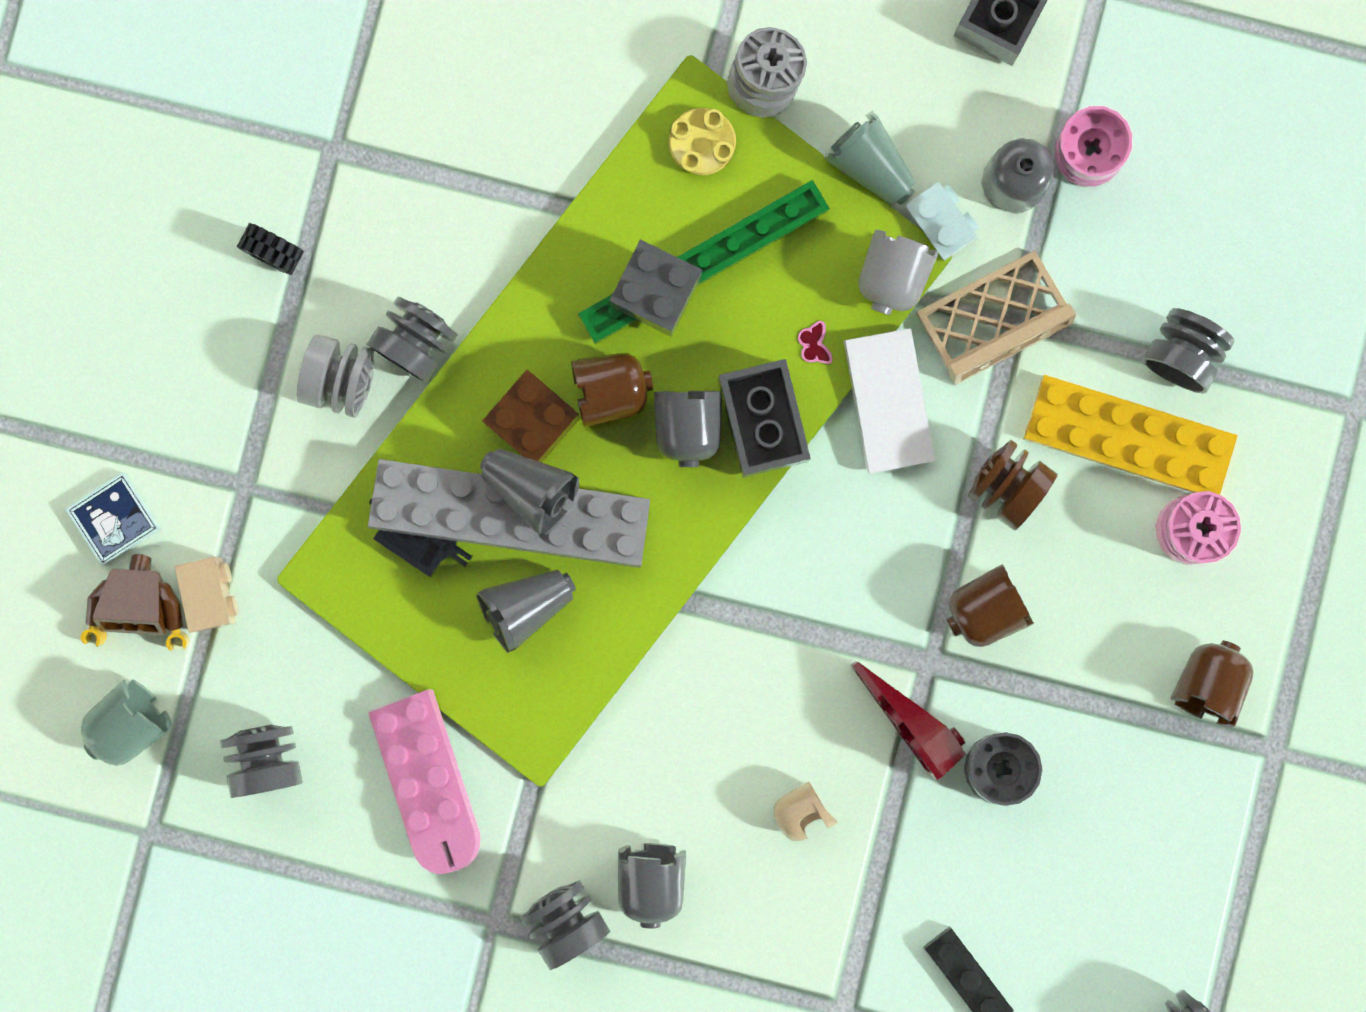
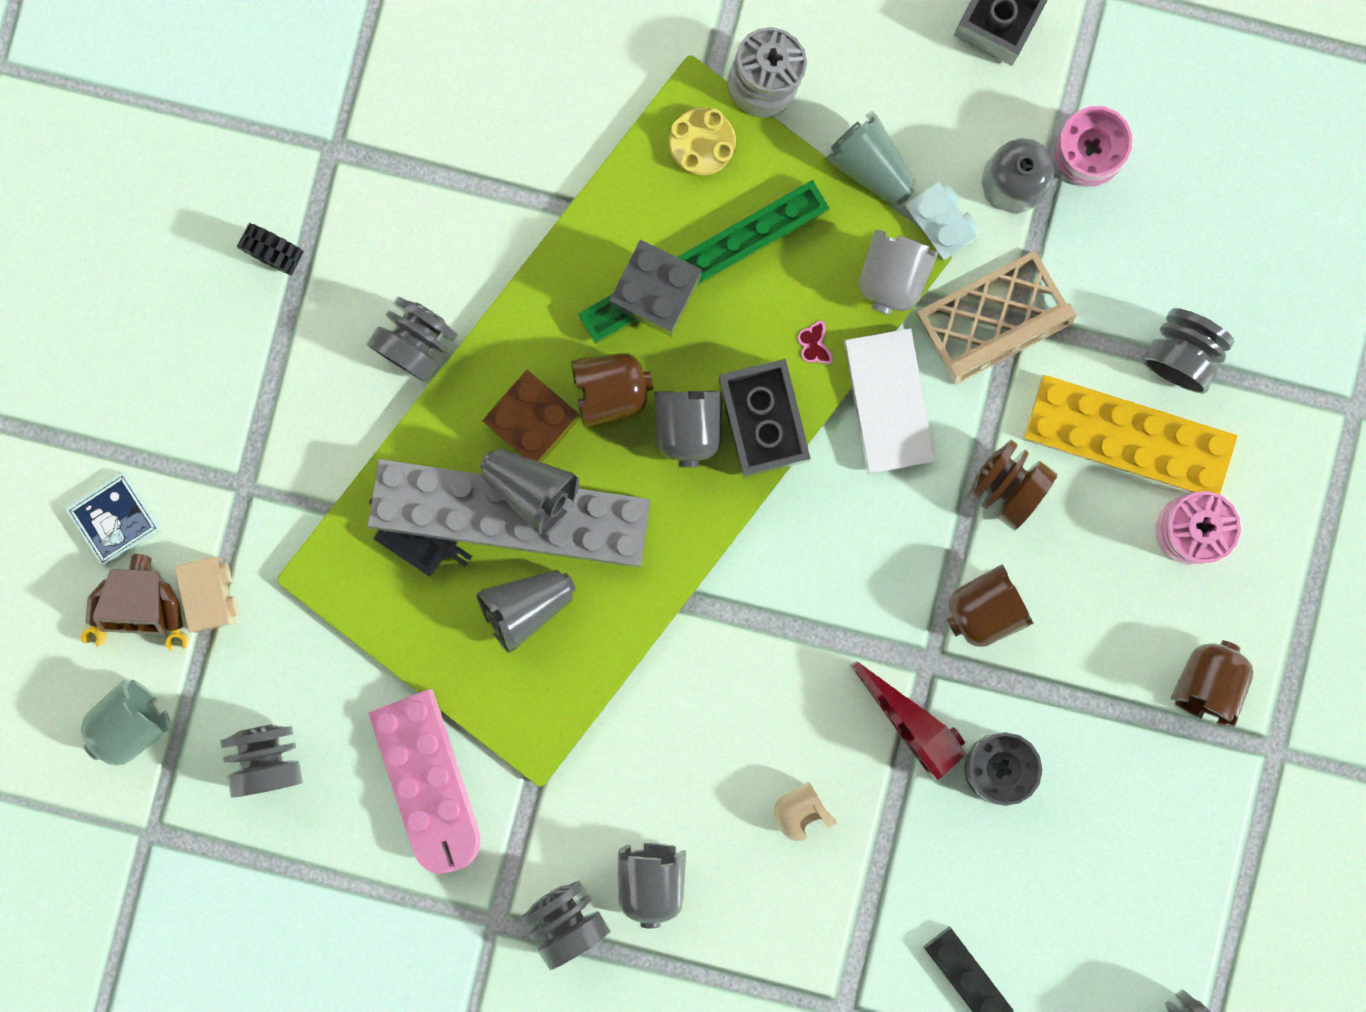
light grey wheel [296,334,374,418] -> none

